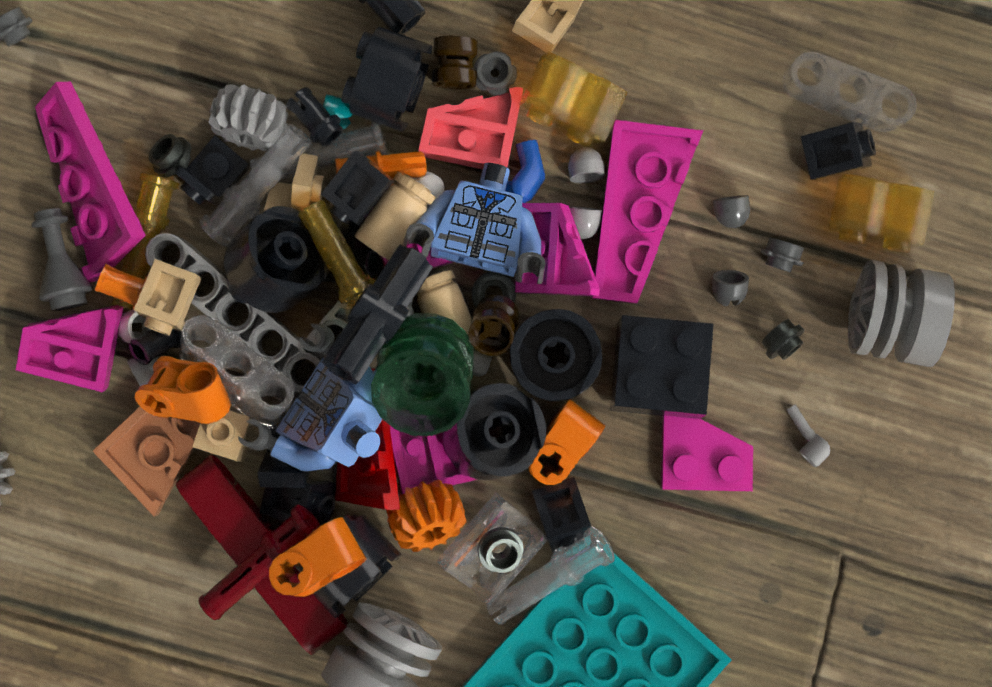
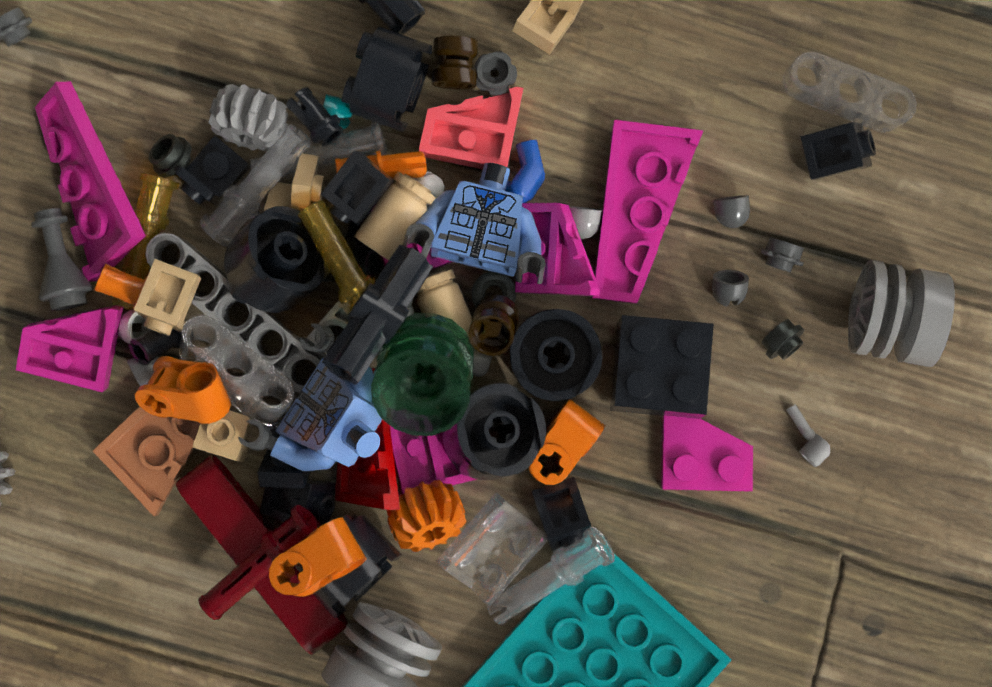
pearl dark grey plate [477,527,524,573] -> none
clear yellow brick [519,52,628,147] -> none
light grey hinge [568,147,605,183] -> none
clear yellow brick [828,174,934,253] -> none

